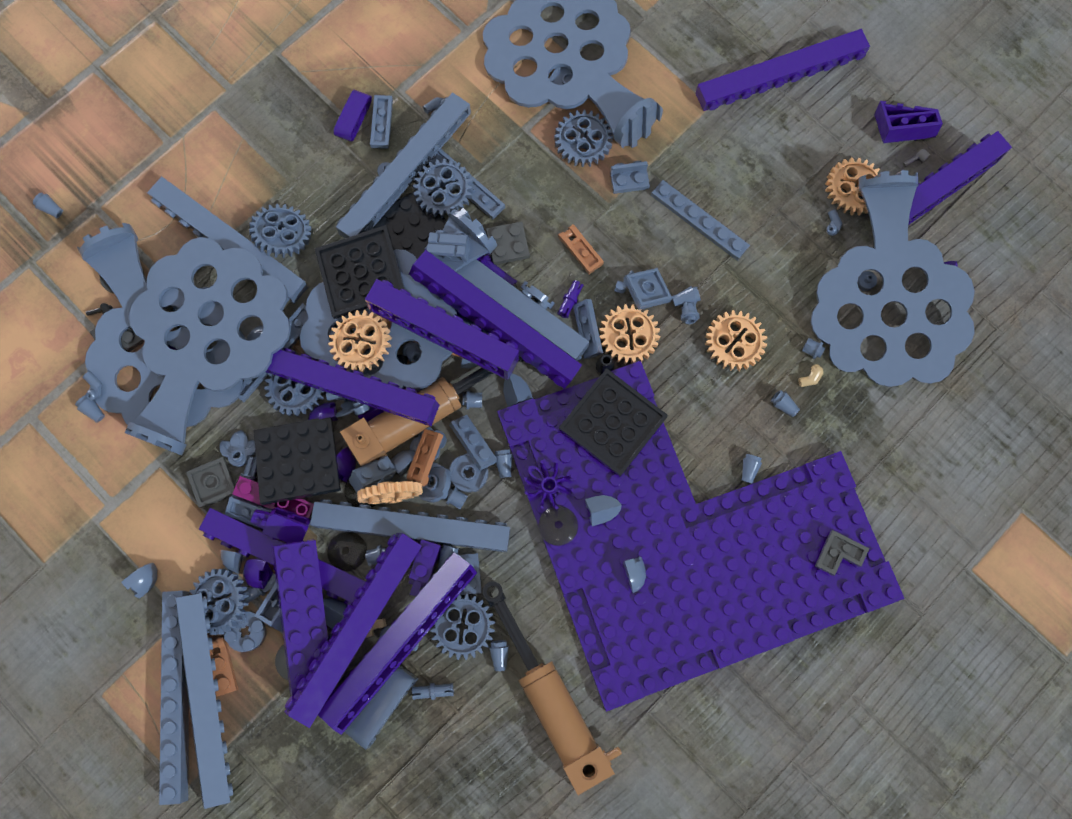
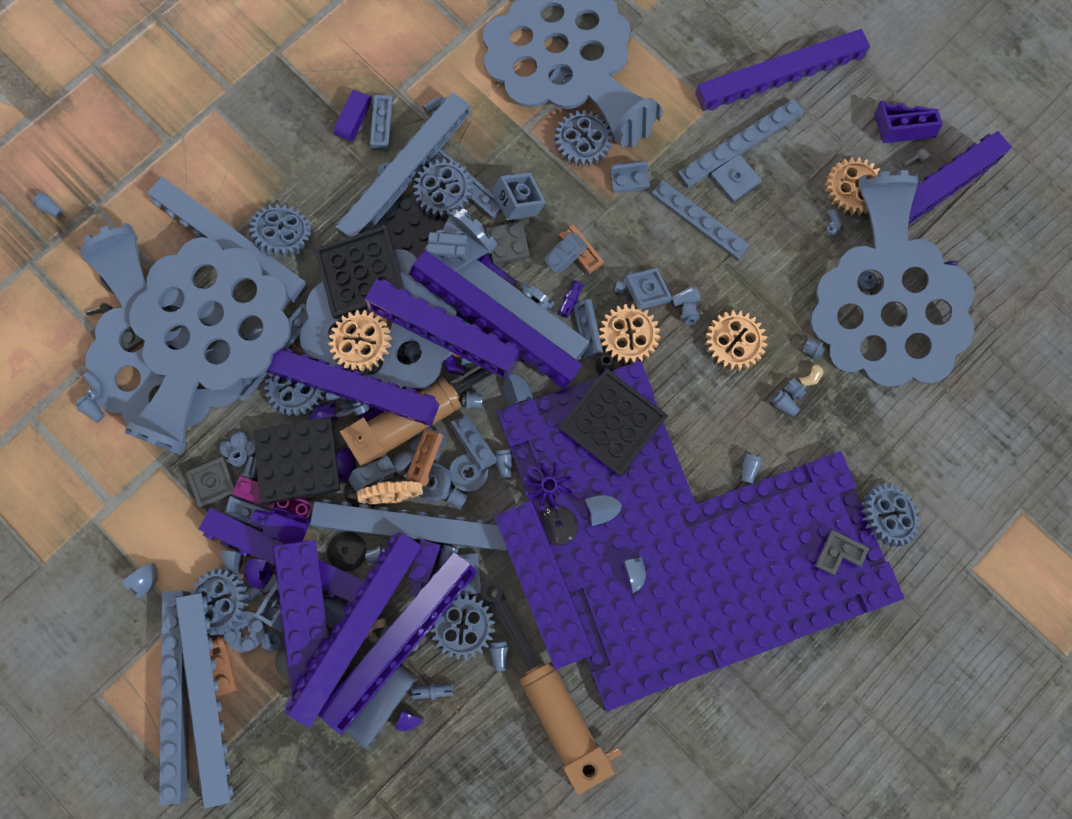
none -> sand blue tile [261,630,283,653]
none -> dark purple brick [395,710,424,732]
none -> dark purple arm [443,355,466,376]
none -> sand blue brick [492,173,546,220]
none -> dark purple brick [494,501,594,670]
none -> sand blue brick [544,233,588,272]
none -> sand blue plate [677,98,804,189]
none -> sand blue plate [710,154,762,203]
none -> sand blue hose [784,378,807,401]
none -> sand blue gear [861,483,921,547]

